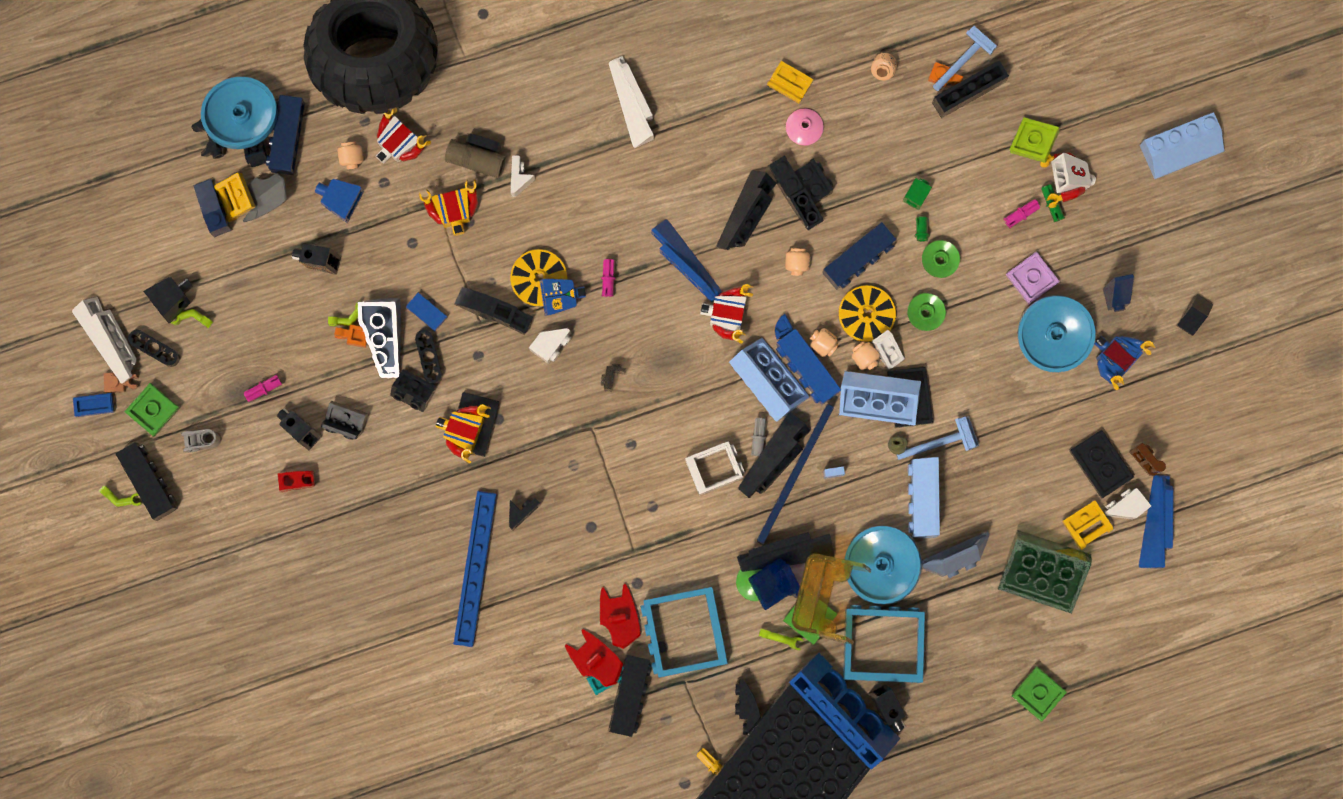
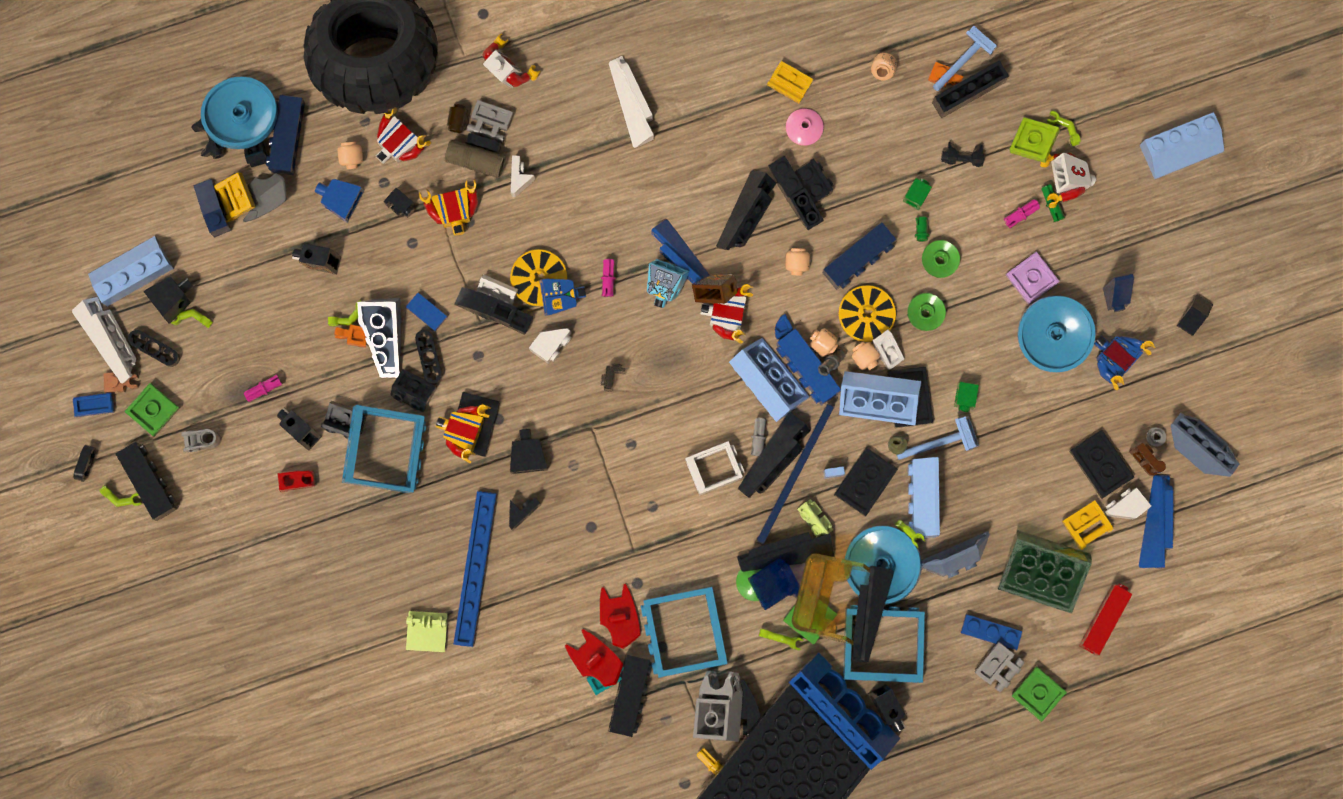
none -> black beam [73,445,96,482]
none -> light blue slope [88,236,174,307]
none -> dark azure window [342,405,426,493]
none -> black brick [383,188,415,218]
none -> yellowish green hinge [406,611,448,652]
none -> dark brown brick [447,104,468,133]
none -> light grey plate [467,100,513,143]
none -> white plate [477,274,518,305]
none -> torso [483,34,541,88]
none -> black torso [510,429,548,474]
none -> torso [647,259,689,308]
none -> reddish brown torso [692,274,737,304]
none -> light grey brick [693,671,743,742]
none -> yellowish green hinge [797,499,833,537]
none -> dark grey pin [818,349,846,376]
none -> black tile [834,447,898,517]
none -> black wedge [852,566,894,662]
none -> lime arm [894,519,925,548]
none -> black piece [941,141,984,167]
none -> green brick [954,382,979,412]
none -> blue plate [960,614,1022,650]
none -> light grey plate [974,642,1025,693]
none -> lime arm [1046,111,1081,146]
none -> red brick [1079,583,1132,656]
none -> light grey plate [1146,427,1166,447]
none -> sand blue wedge [1171,413,1239,477]

